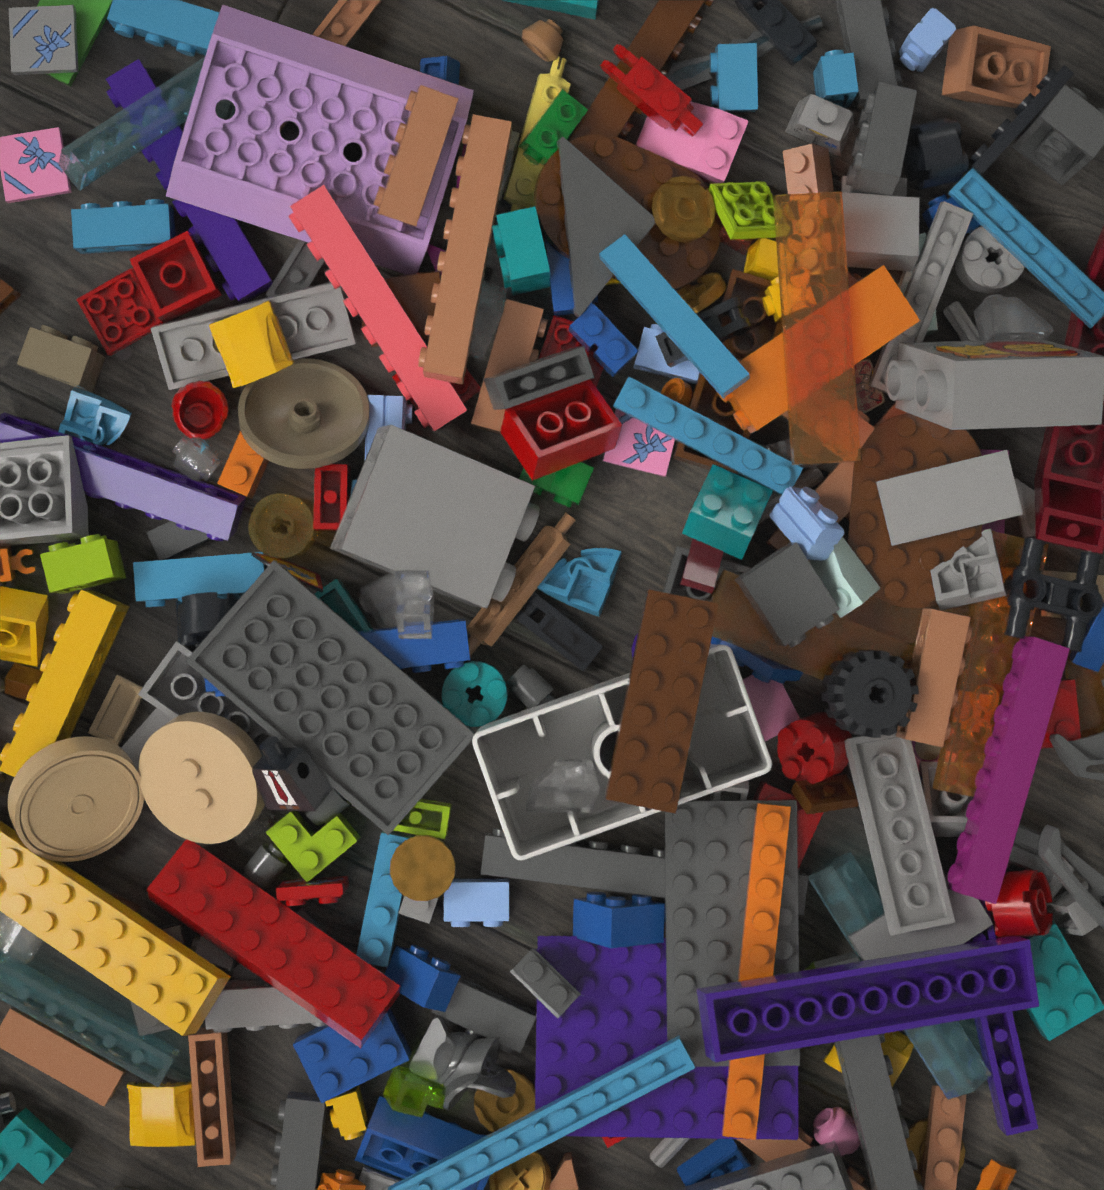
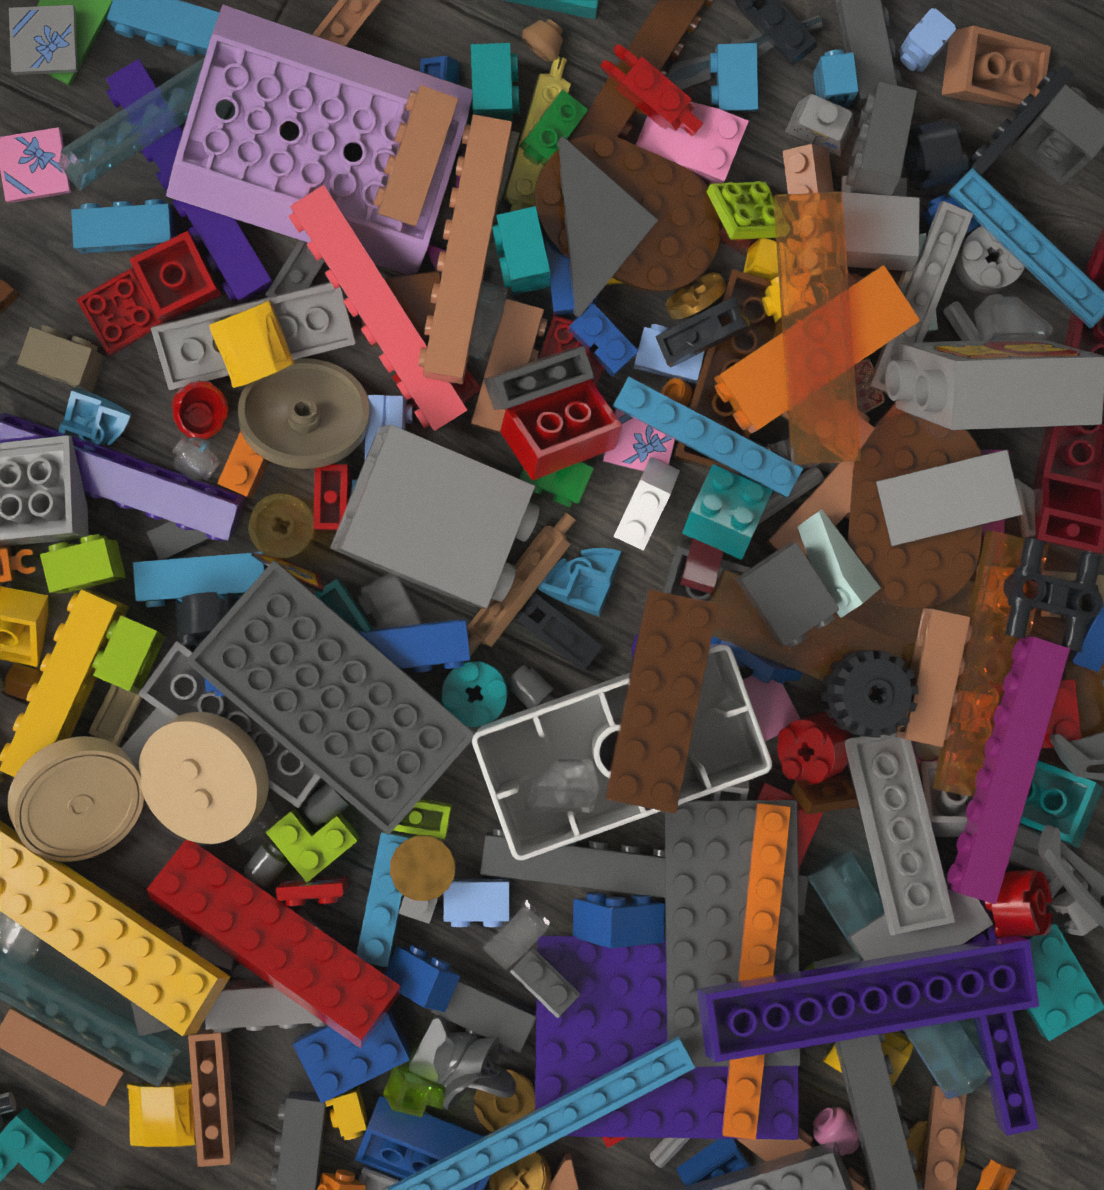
black torso [252,737,332,811] -> none
clear brick [395,570,434,639] -> none
dark azure tile [599,234,750,398] -> none
pearl gold tile [652,176,715,243] -> none
light blue brick [769,487,845,561] -> none
light grey slope [931,529,1006,610] -> none
none -> lime brick [92,616,166,695]
none -> teal brick [471,43,520,124]
none -> clear slope [482,900,549,970]
none -> white brick [614,457,680,551]
none -> teal slope [1019,760,1103,848]

